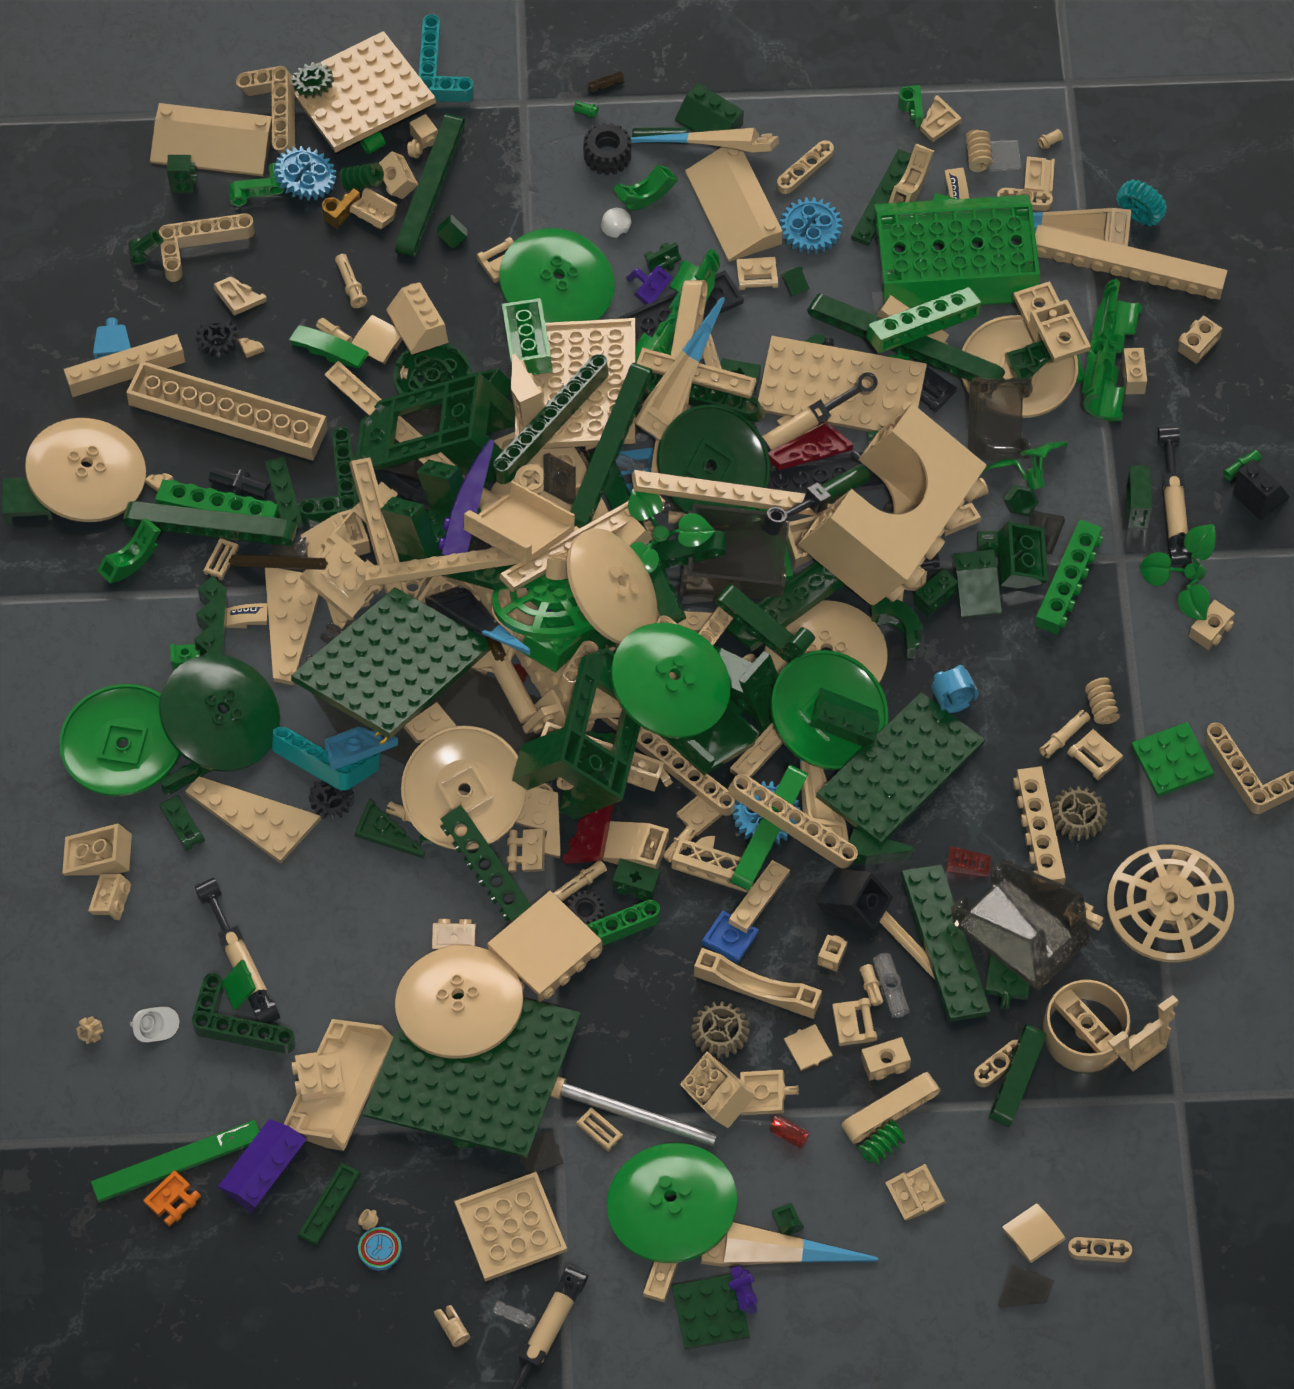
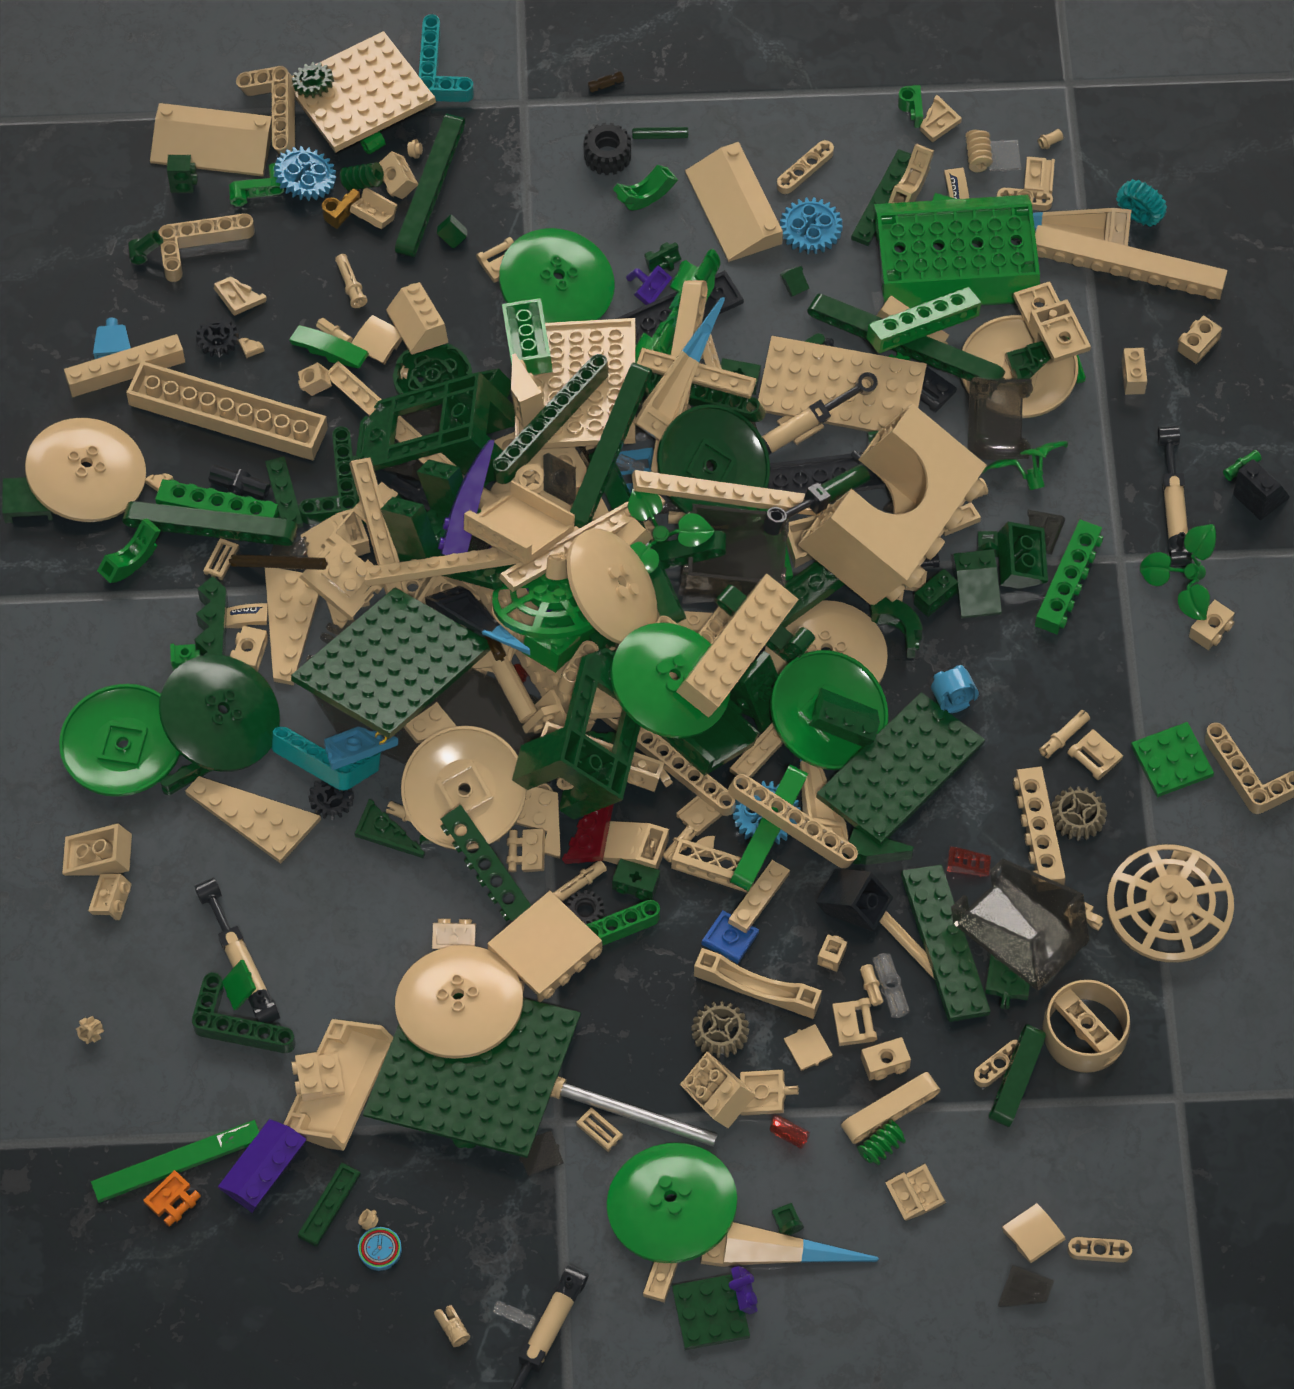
white piece [130,1007,180,1042] -> none
dark green plate [159,795,205,851] -> none
tan brick [410,114,438,149] -> none
tan plate [454,1172,567,1282] -> none
green pin [573,101,599,119] -> none
white hair [601,207,632,238] -> none
tan plate [631,128,779,153] -> none
dark green slope [675,83,744,148] -> none
tan plate [736,257,778,290] -> none
dark red wing [768,422,854,470] -> none
dark green panel [1003,485,1039,516] -> none
green piece [1082,279,1142,421] -> none
tan piece [1085,677,1120,724] -> none
tan wing [1108,995,1179,1071] -> none
dark green window [1126,465,1152,528] -> none
none -> tan brick [230,626,268,672]
none -> tan brick [298,362,332,396]
none -> tan brick [676,574,798,718]

